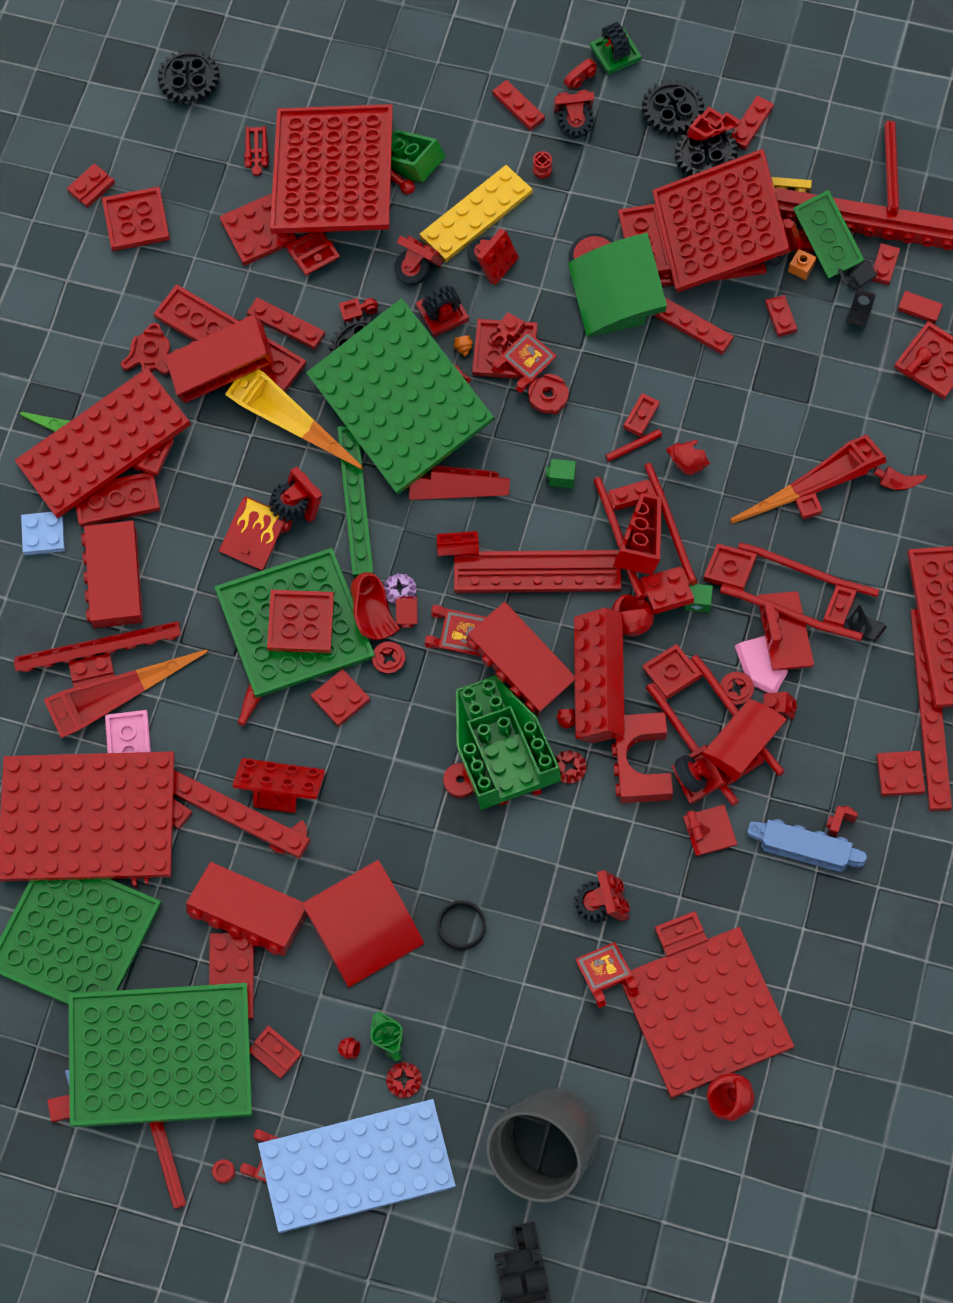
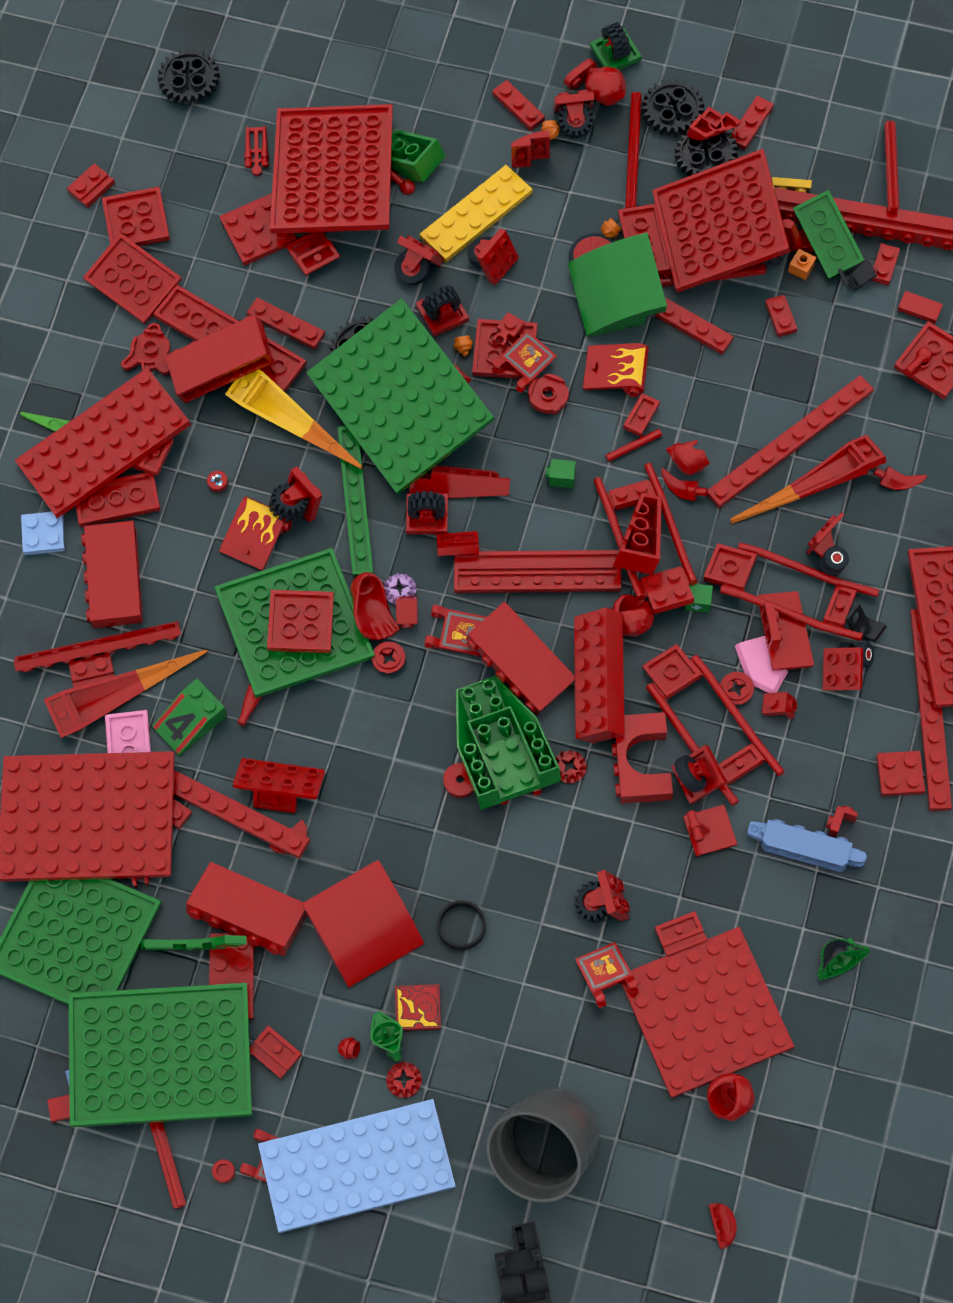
red plate [311,669,370,727] -> none
red plate [339,298,379,324] -> none
red wheel [533,151,552,179] -> none
red plate [556,709,575,729] -> none
red slope [702,699,787,781] -> none
red plate [795,493,823,520] -> none
black bracket [846,288,876,327] -> none
none -> red plate [83,233,182,325]
none -> green tile [140,935,246,951]
none -> green slope [152,679,227,757]
none -> red tile [207,471,228,492]
none -> tile [395,984,441,1031]
none -> plate [406,491,448,534]
none -> red slope [511,130,550,168]
none -> orange plate [541,120,560,140]
none -> red door [583,343,649,397]
none -> red piece [585,67,626,106]
none -> orange plate [601,218,621,239]
none -> red axle [625,92,642,208]
none -> red bar [661,468,708,501]
none -> red plate [707,375,874,509]
none -> red plate [708,1203,737,1249]
none -> plate [806,512,849,577]
none -> green hat [817,938,870,980]
none -> red plate [823,642,874,691]

